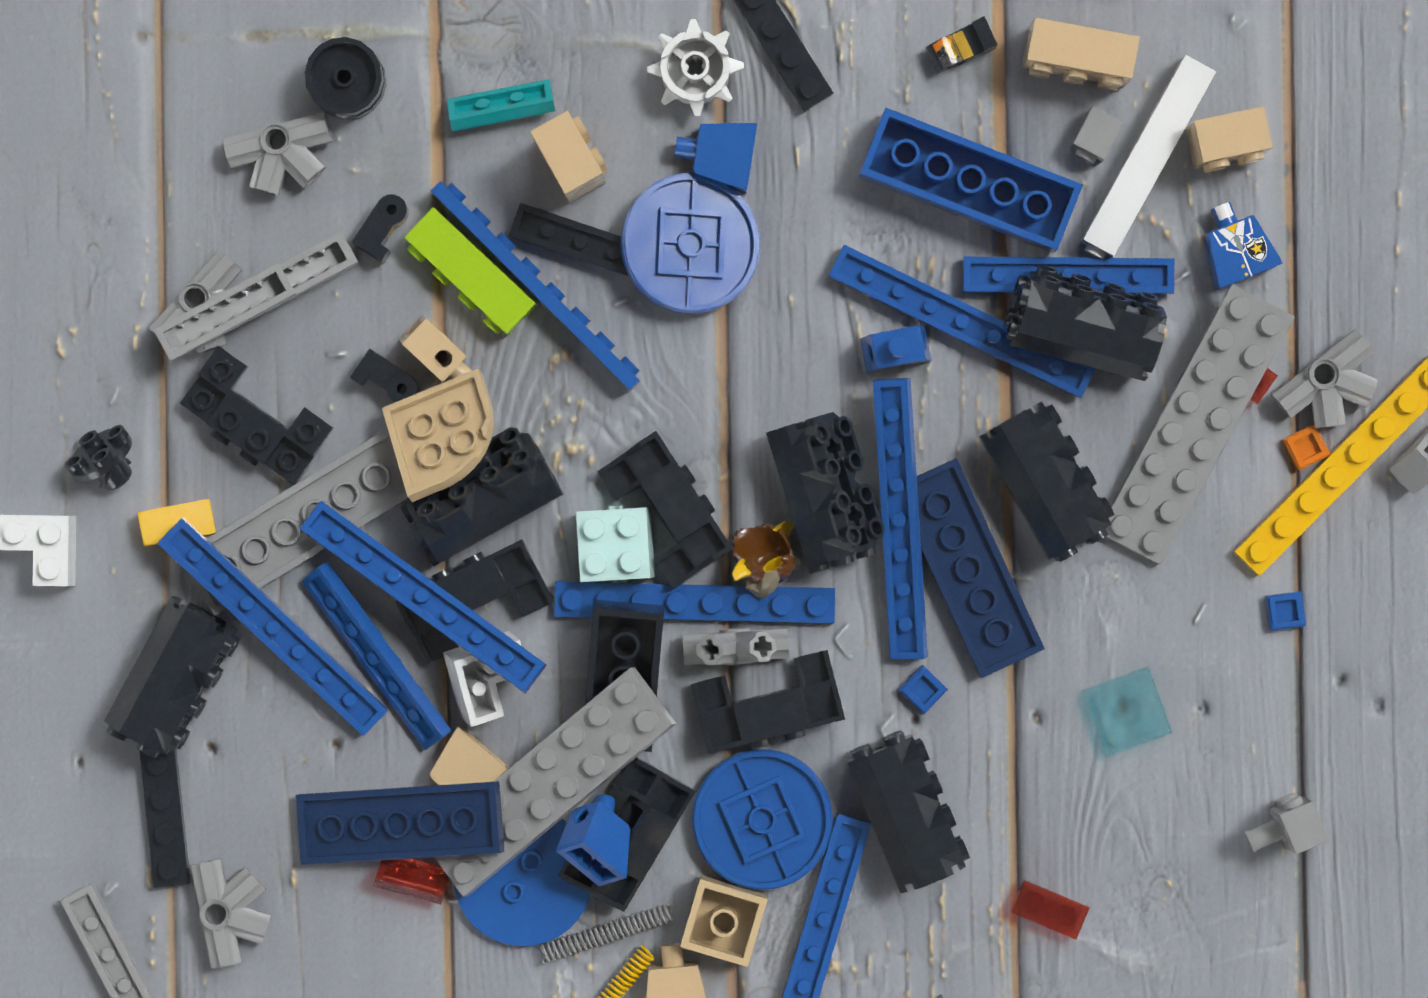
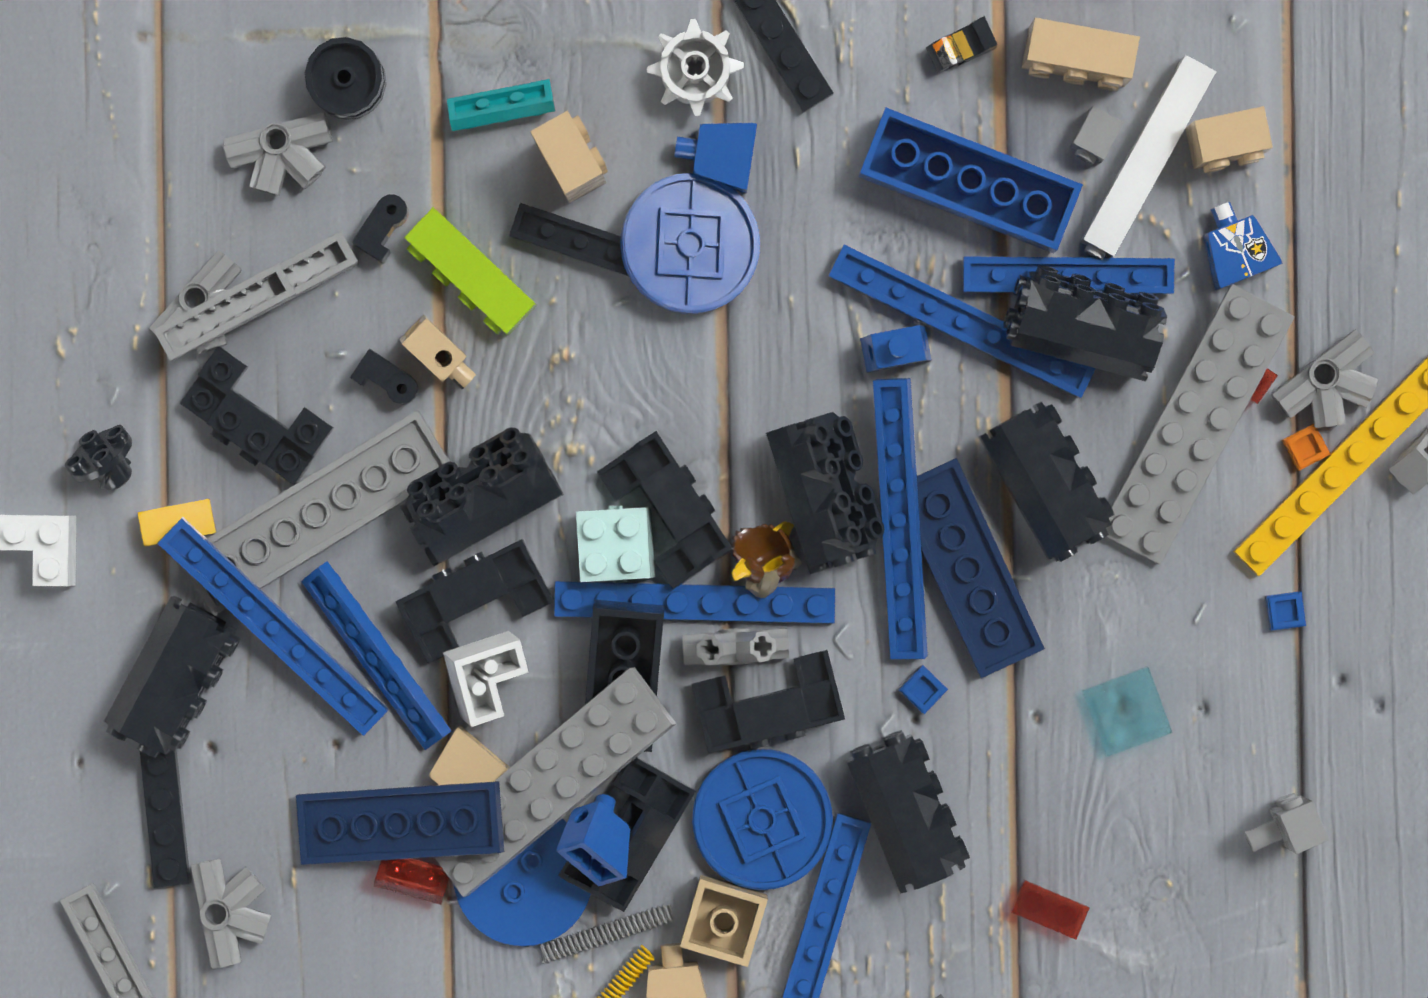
blue plate [300,501,547,694] -> none
tan plate [382,368,494,502] -> none
blue plate [431,181,640,391] -> none

